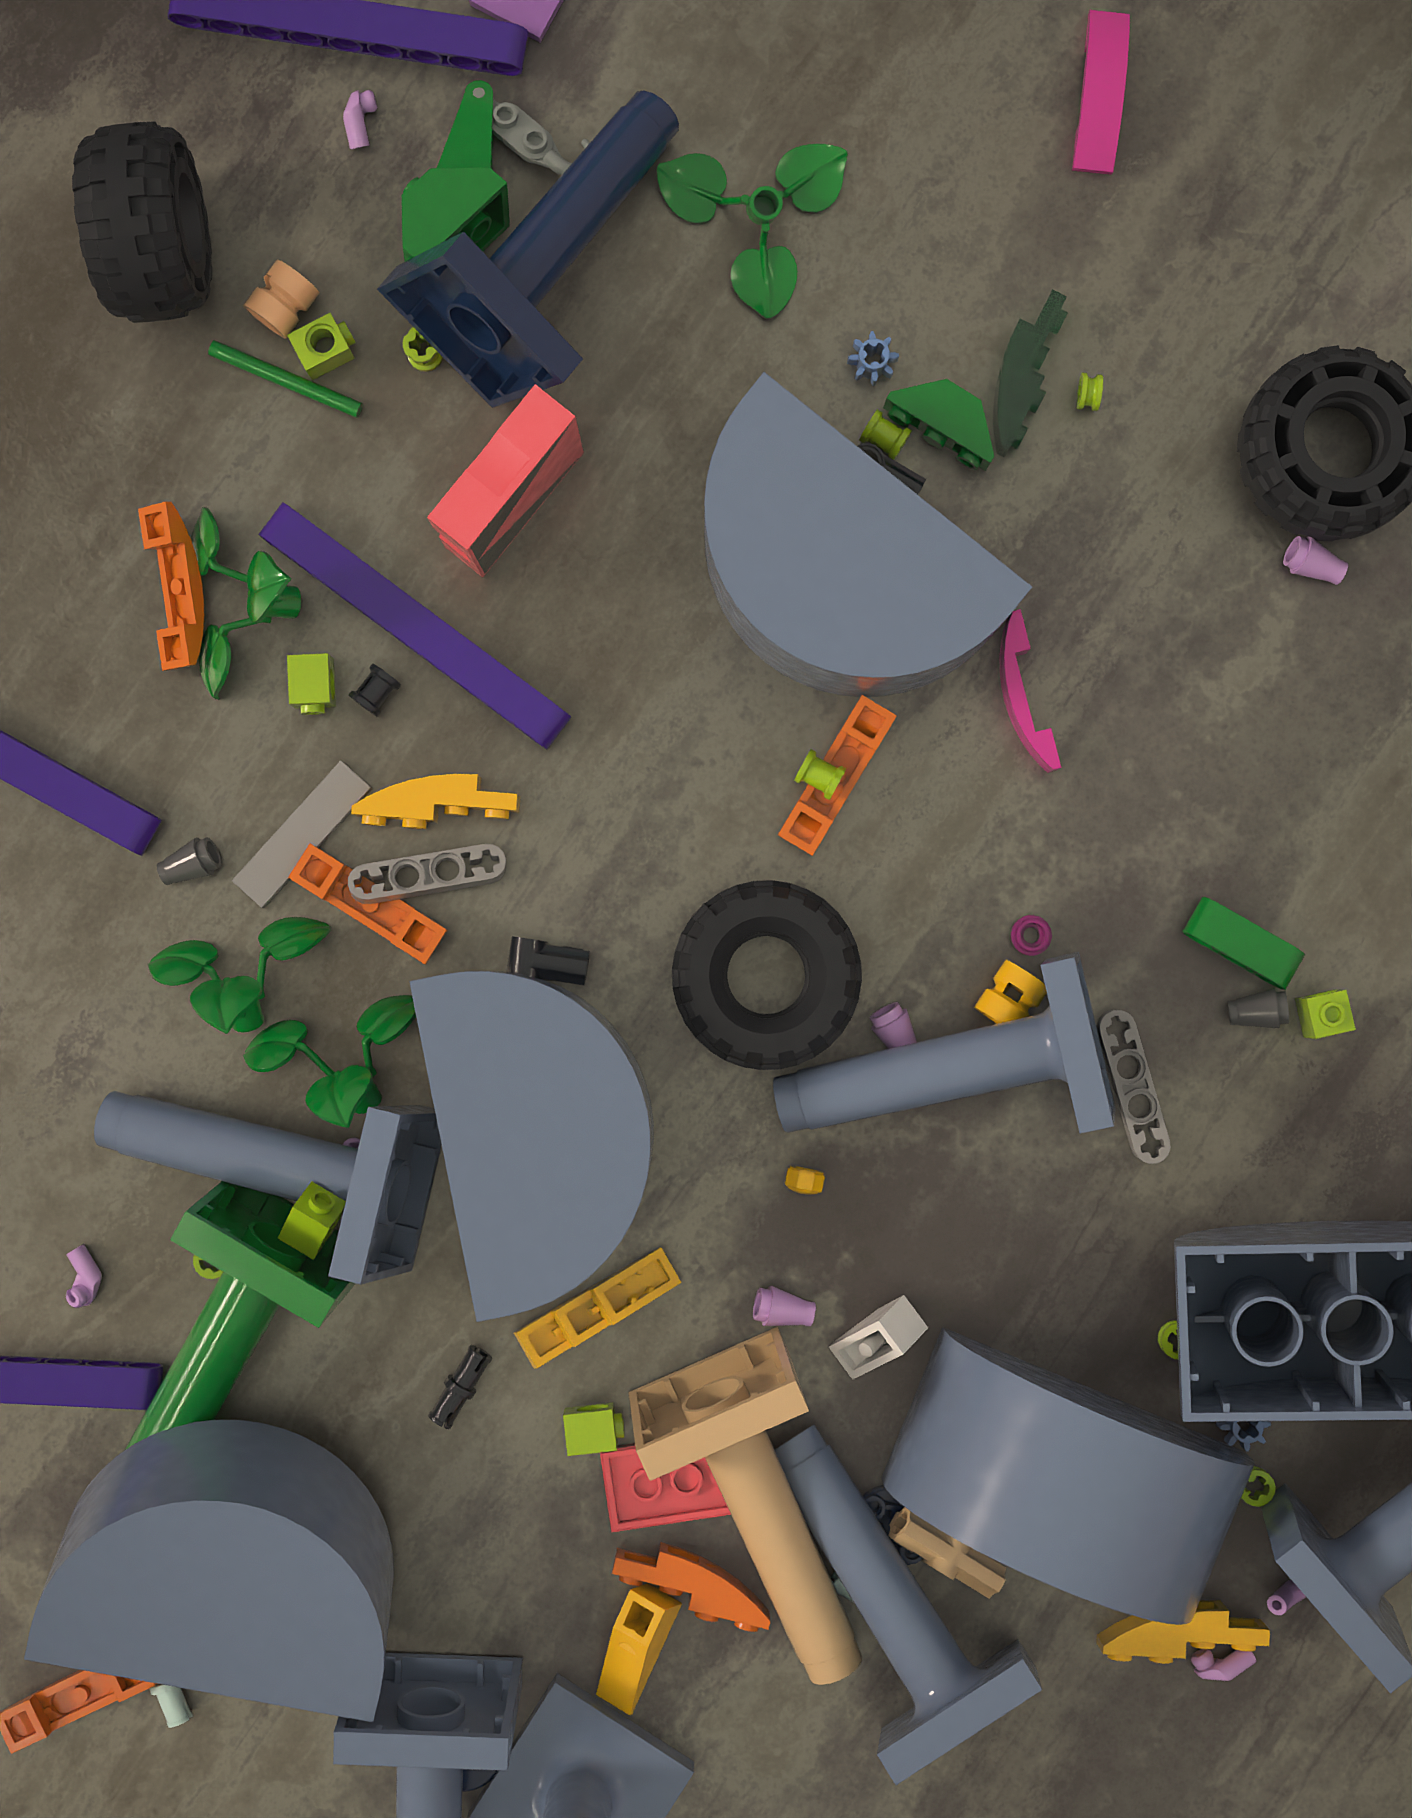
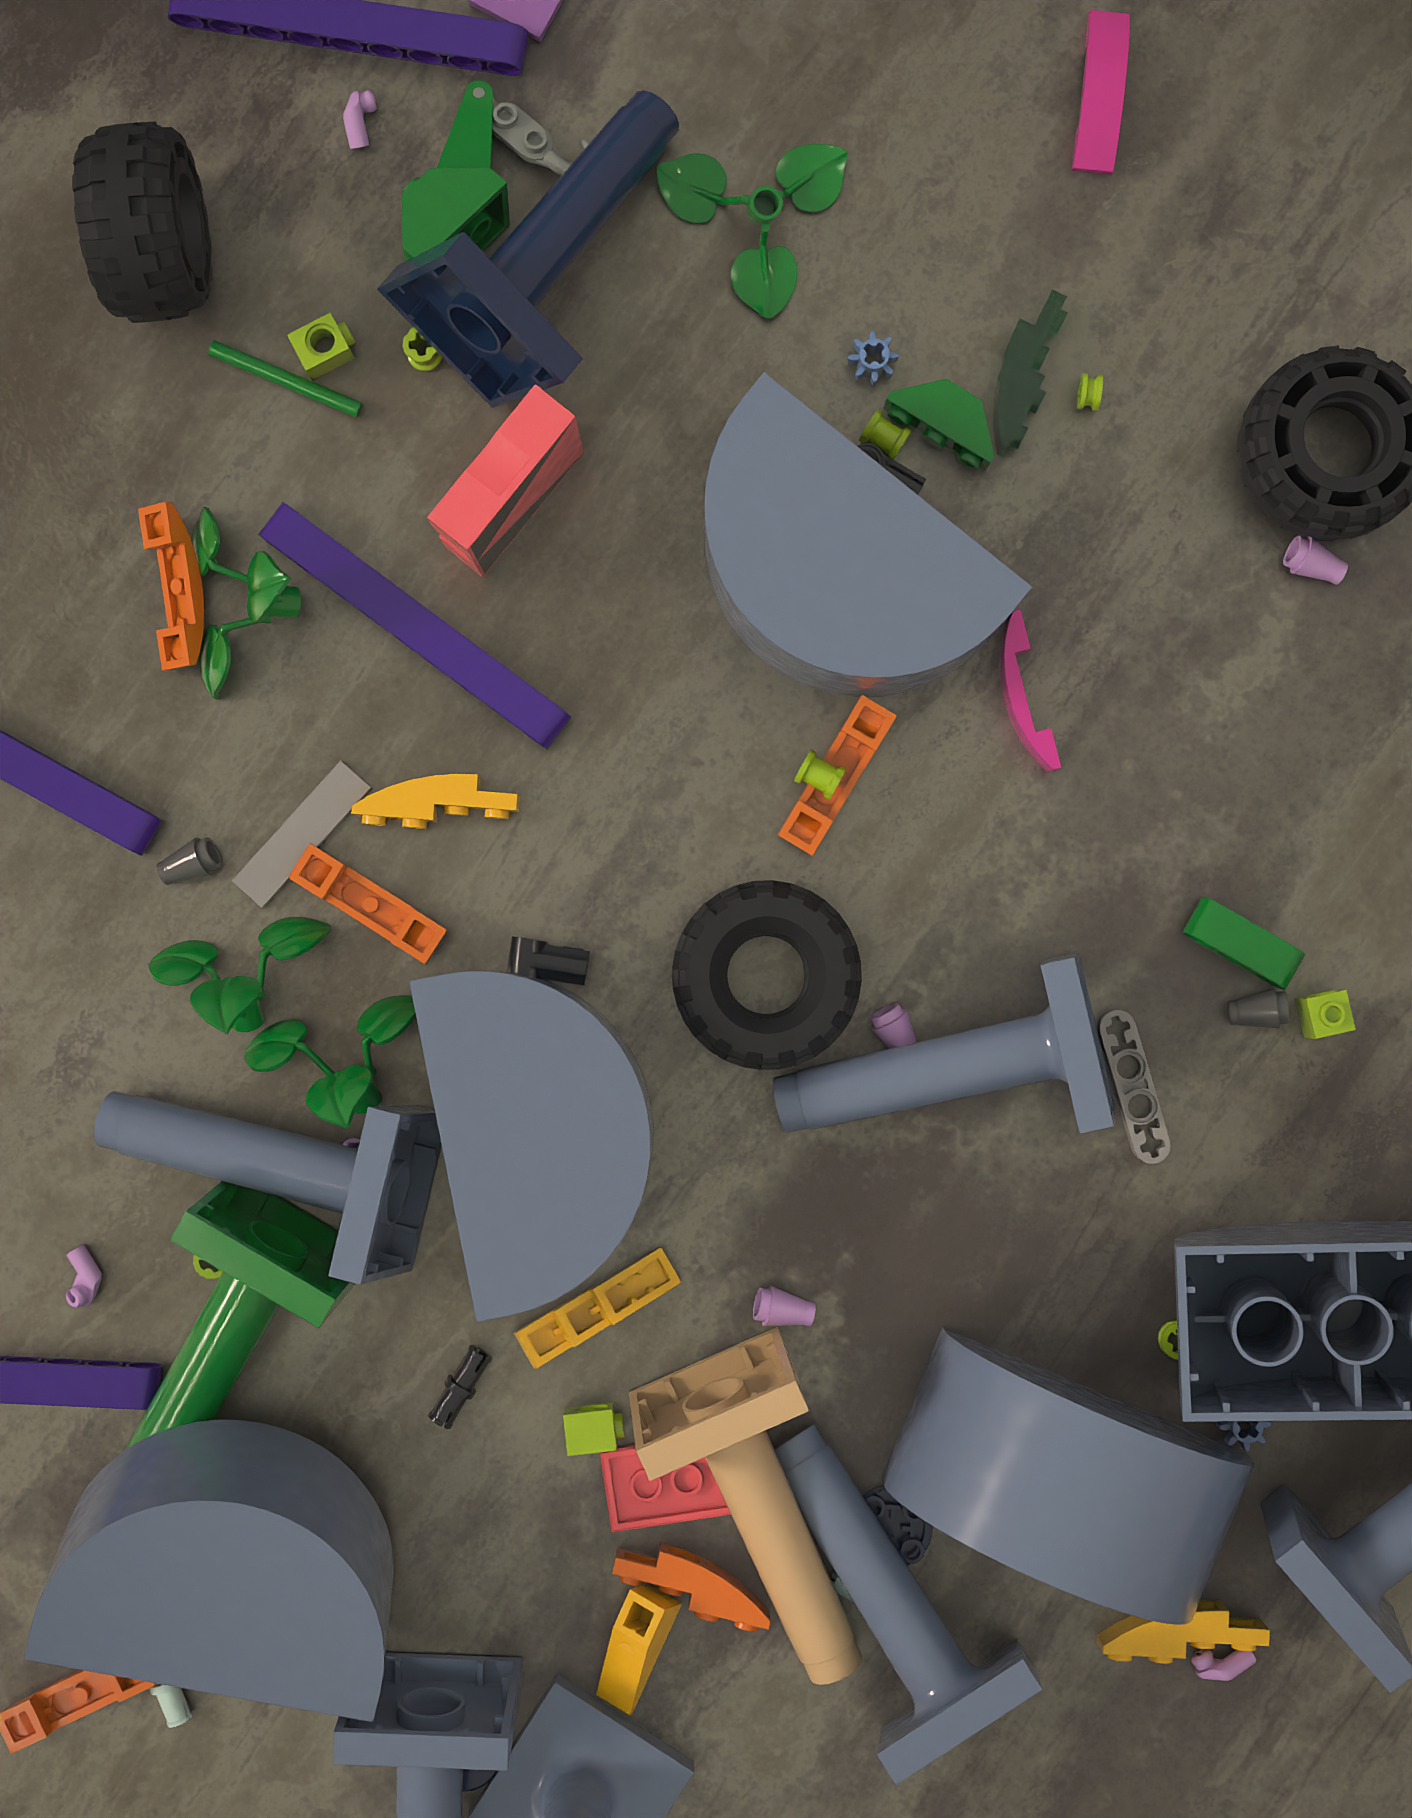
light nougat wheel [243,260,320,339] -> none
lime brick [278,1181,346,1260] -> none
lime brick [287,653,336,715] -> none
black bush [348,663,401,717] -> none
light grey beam [348,844,506,904] -> none
yellow tile [784,1165,825,1195] -> none
white slope [829,1295,928,1380] -> none
tan piece [888,1507,1006,1599] -> none
yellow wheel [974,960,1047,1024] -> none
magenta plate [1011,915,1052,956] -> none
lime bush [1241,1466,1276,1507] -> none
lavender arm [1267,1580,1306,1615] -> none

